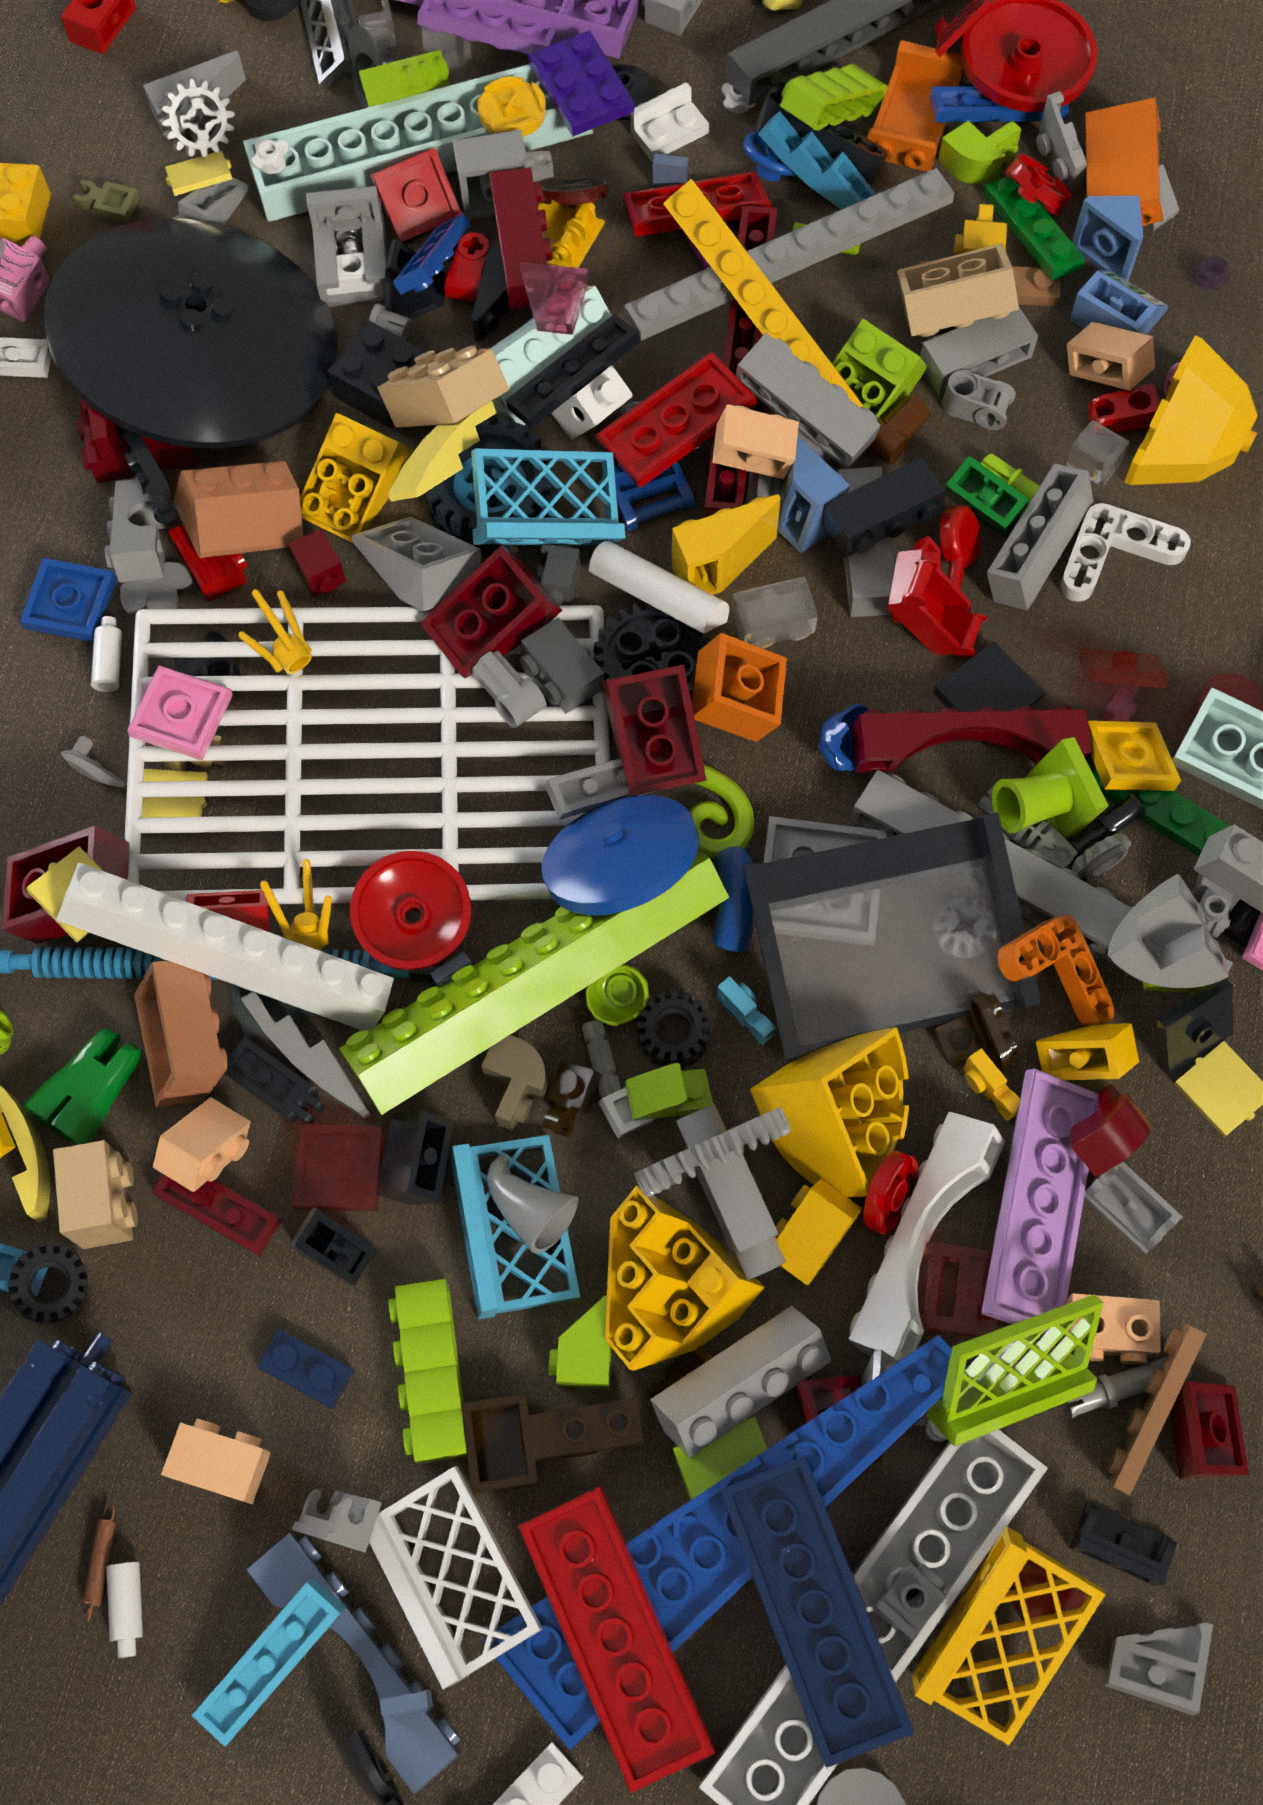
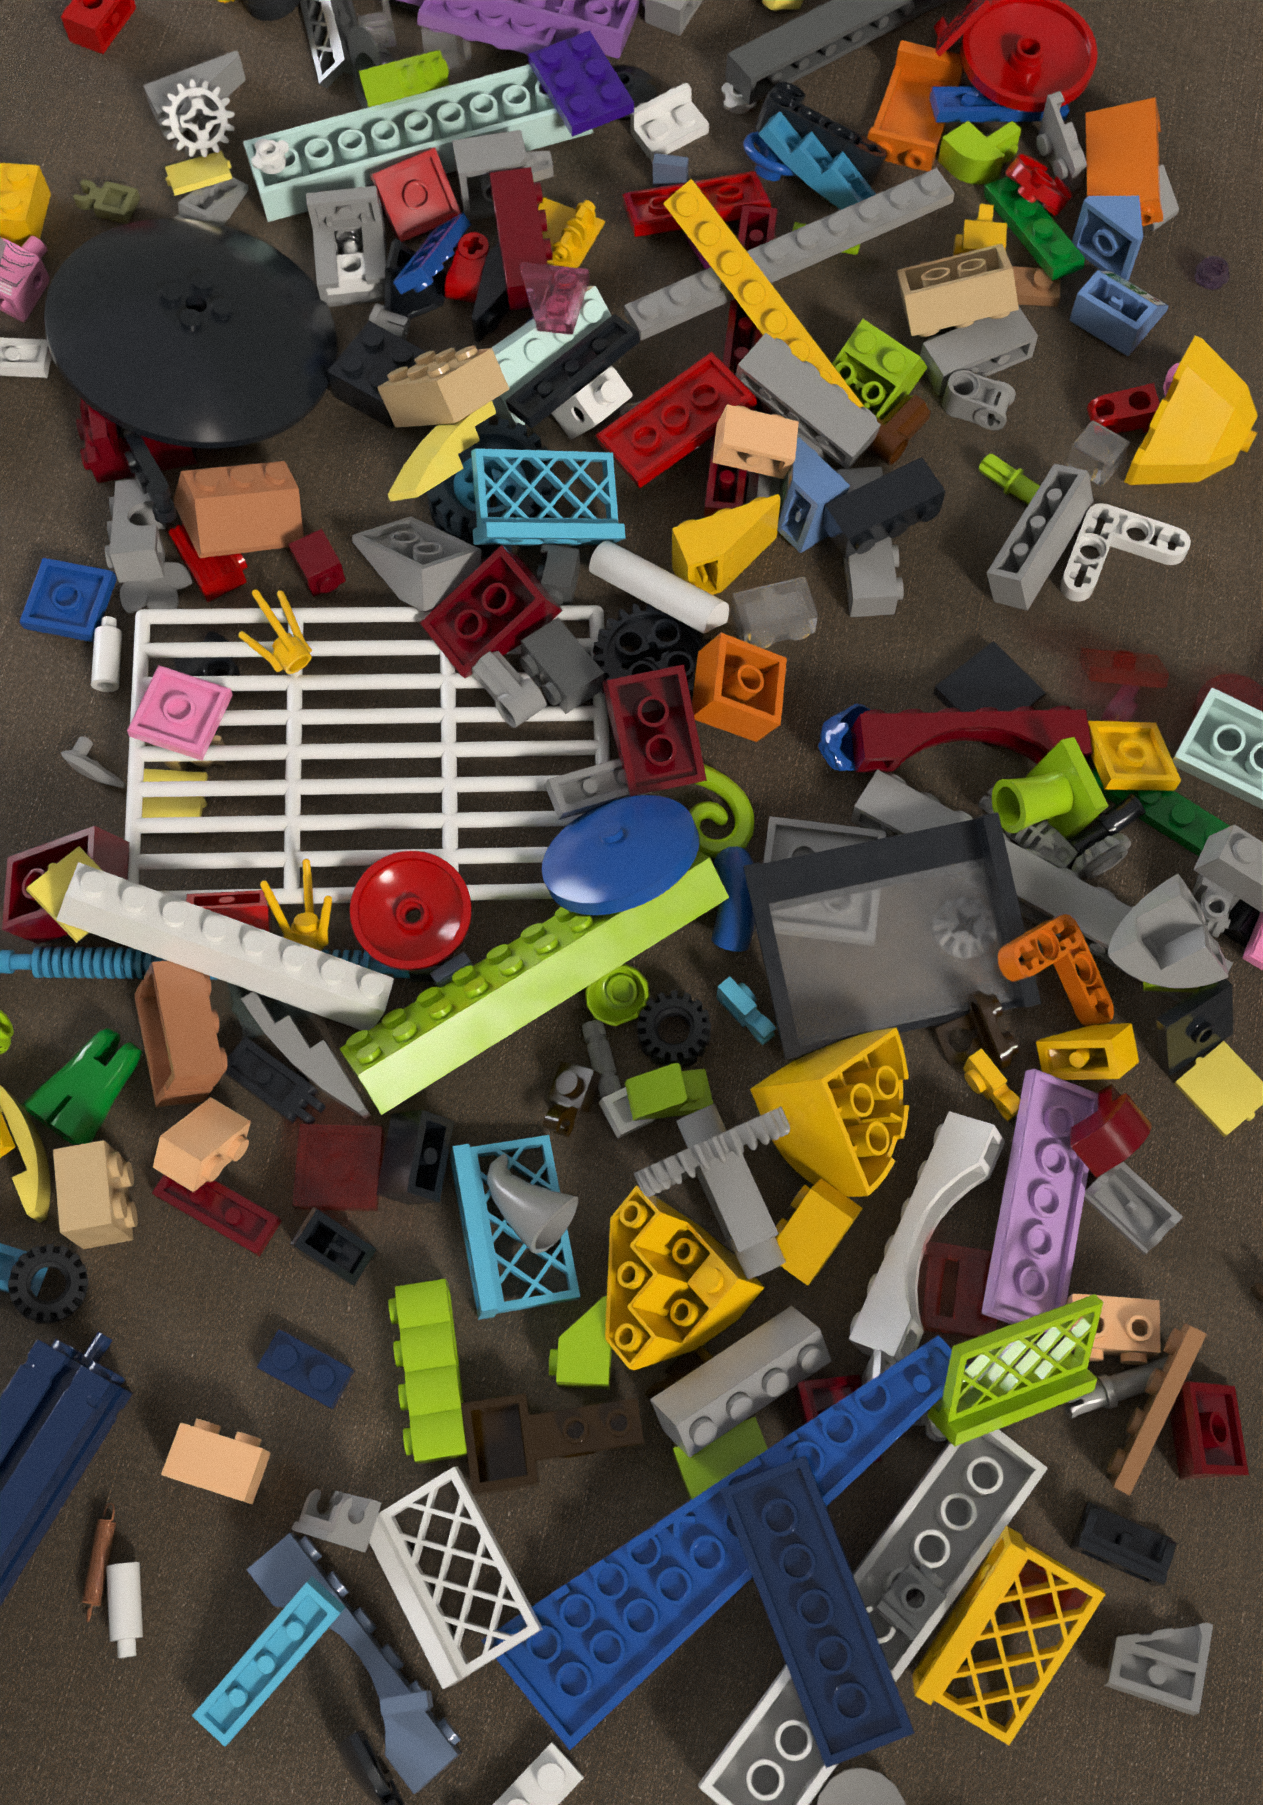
yellow slope [300,413,414,543] -> none
yellow tile [477,76,546,137] -> none
dark tan brick [481,1035,547,1132] -> none
red tile [518,1486,716,1794] -> none
clear red tile [541,178,608,205] -> none
blue plate [614,461,696,532] -> none
lime brick [780,64,888,131] -> none
red tile [864,1151,919,1235] -> none
red piece [888,505,987,658] -> none
green brick [946,455,1029,538] -> none
light nougat brick [1067,322,1155,391] -> none

